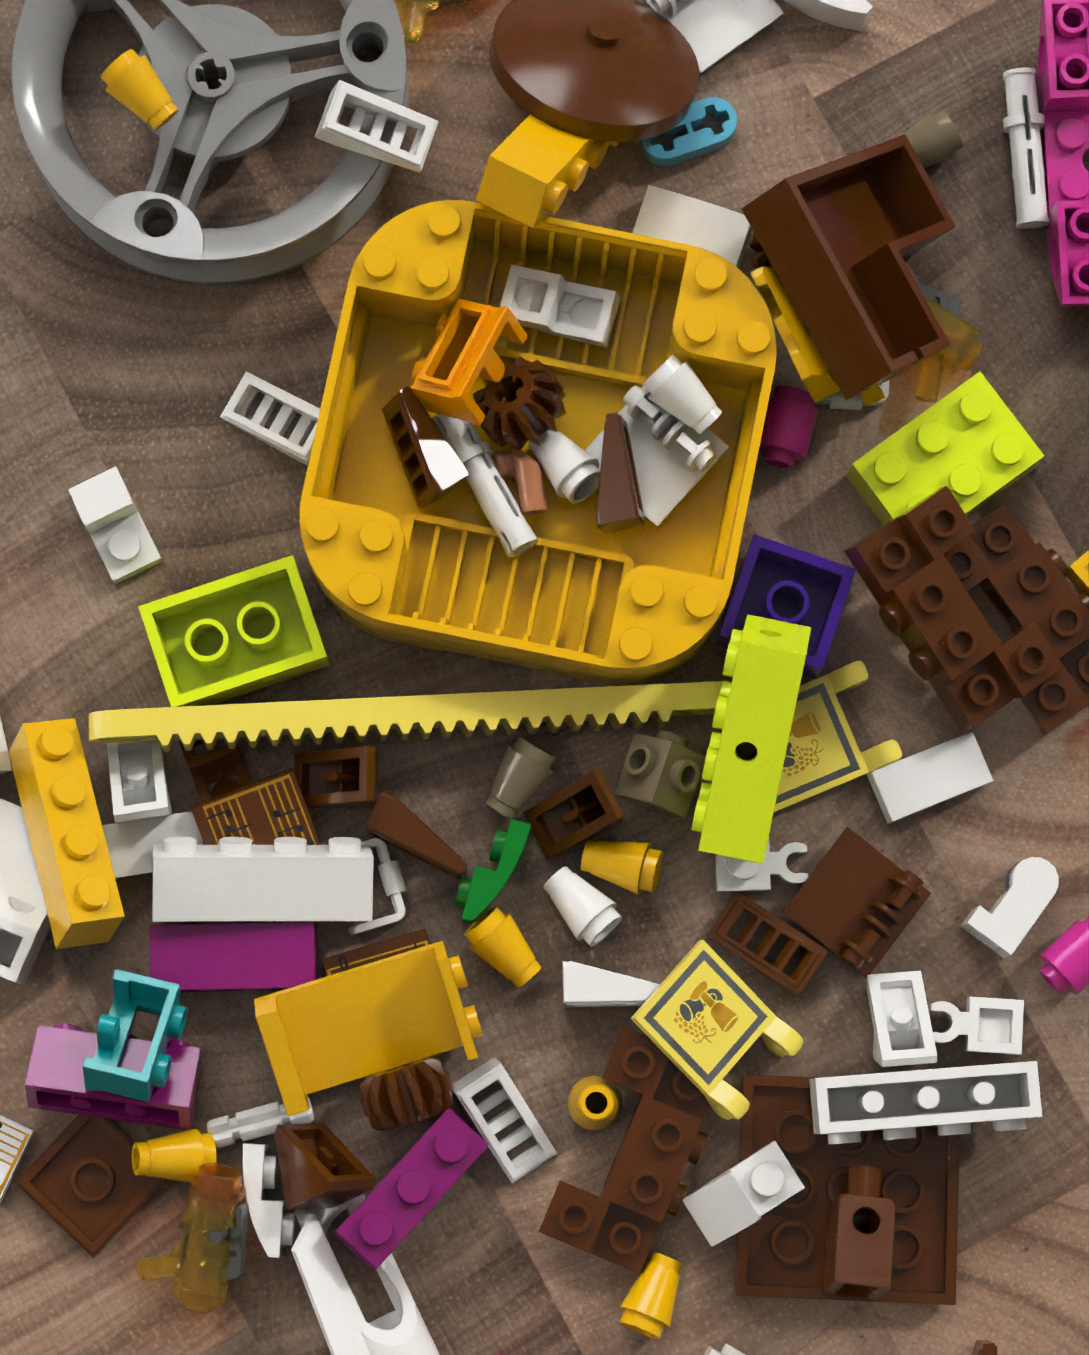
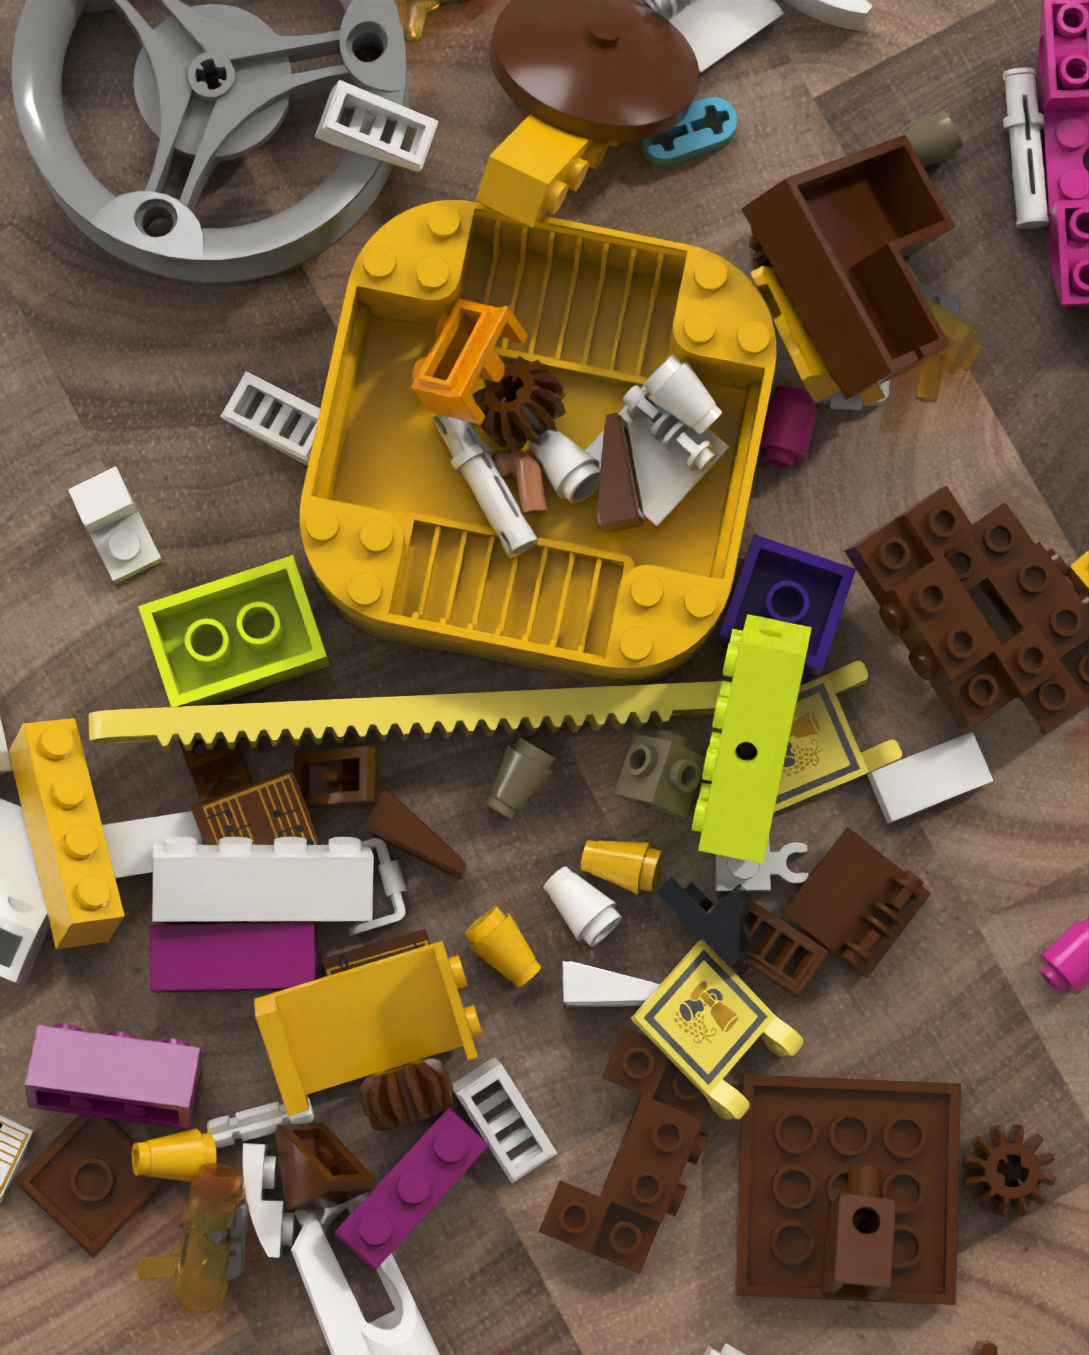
teal window [82,969,188,1102] -> none
yellow cone [100,49,179,131] -> none
white slope [107,742,172,823] -> none
reddish brown slope [382,386,469,510] -> none
green slope [454,819,532,924] -> none
white slope [500,265,621,348] -> none
reddish brown slope [524,768,624,860] -> none
yellow cone [568,1076,622,1131] -> none
yellow cone [619,1252,683,1340] -> none
white slope [632,185,752,269] -> none
white slope [682,1141,805,1247] -> none
white brick [809,1061,1042,1144] -> none
neon yellow brick [846,371,1045,525] -> none
white slope [866,971,937,1067] -> none
white plate [929,996,1024,1055] -> none
white leg [960,857,1059,958] -> none
none -> black slope [656,877,750,976]
none -> reddish brown gear [962,1124,1056,1217]

